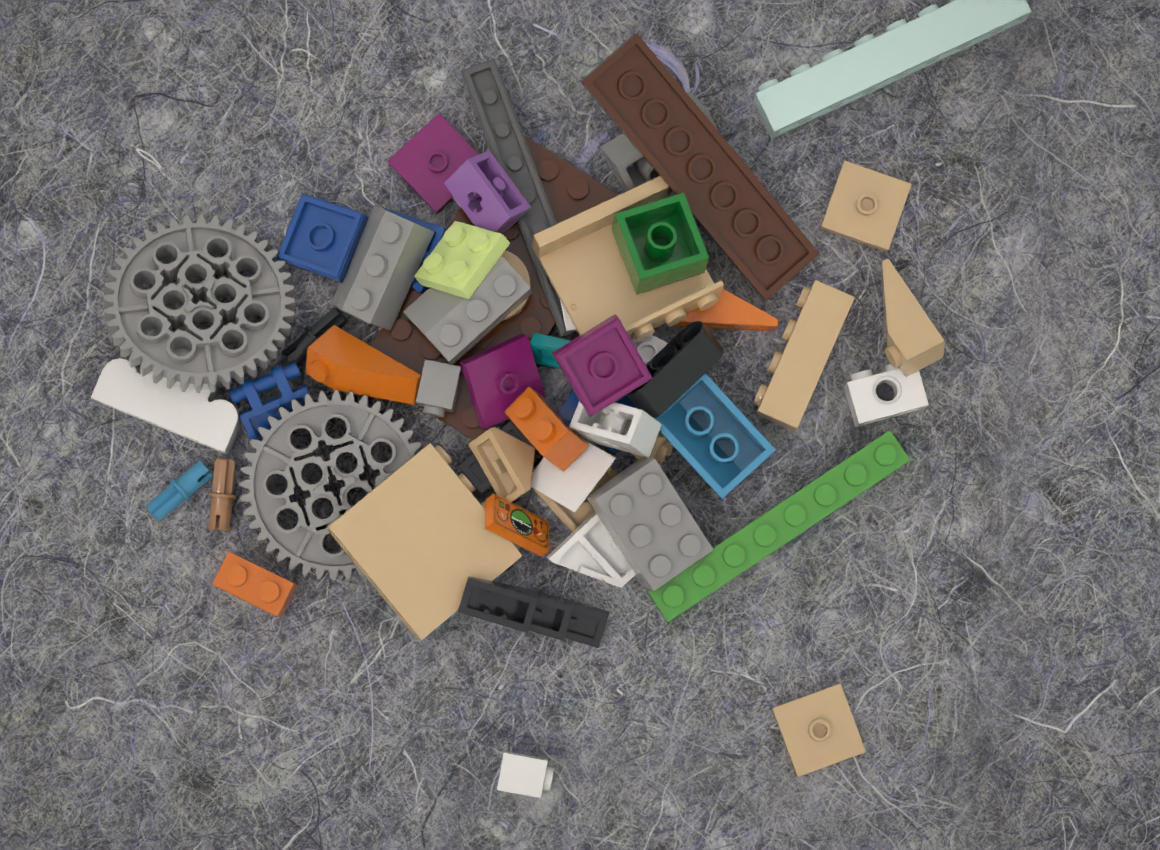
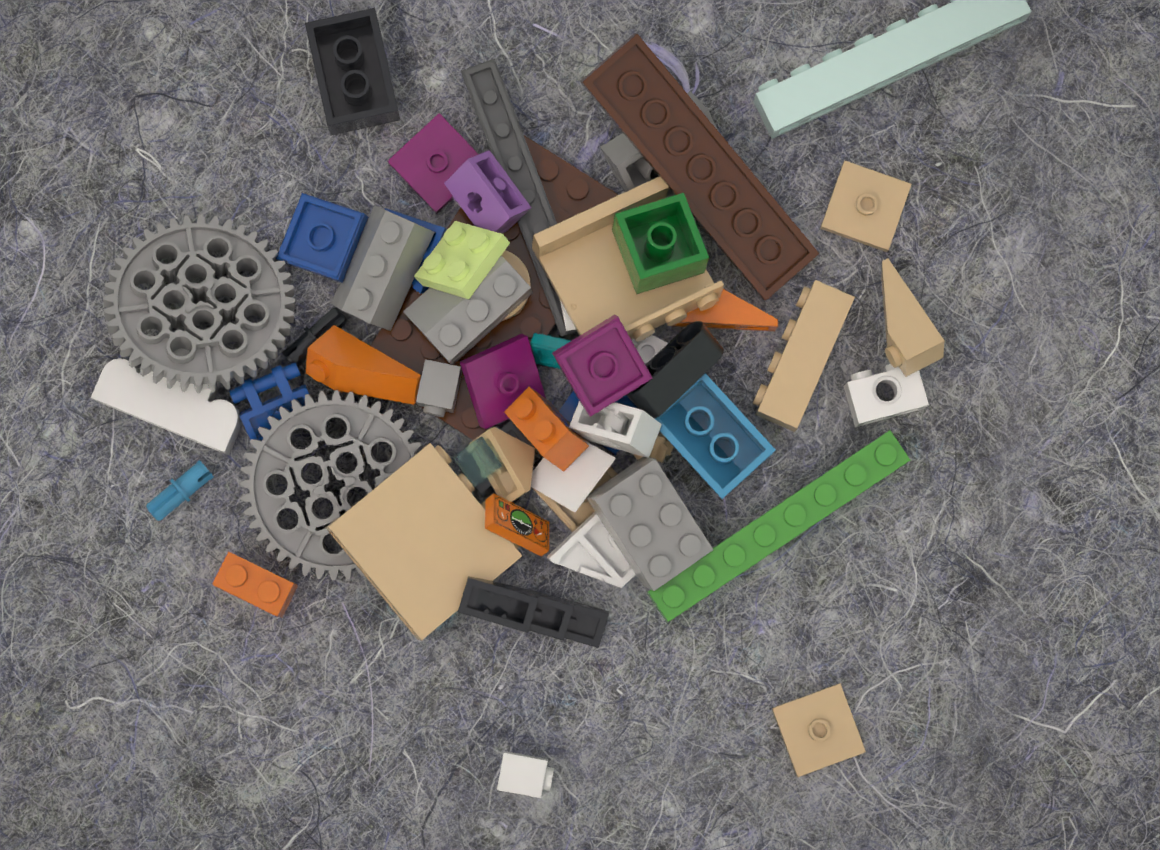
medium nougat axle [207,458,237,531] -> none
none -> black brick [305,8,400,136]
none -> clear light blue tile [453,437,502,487]

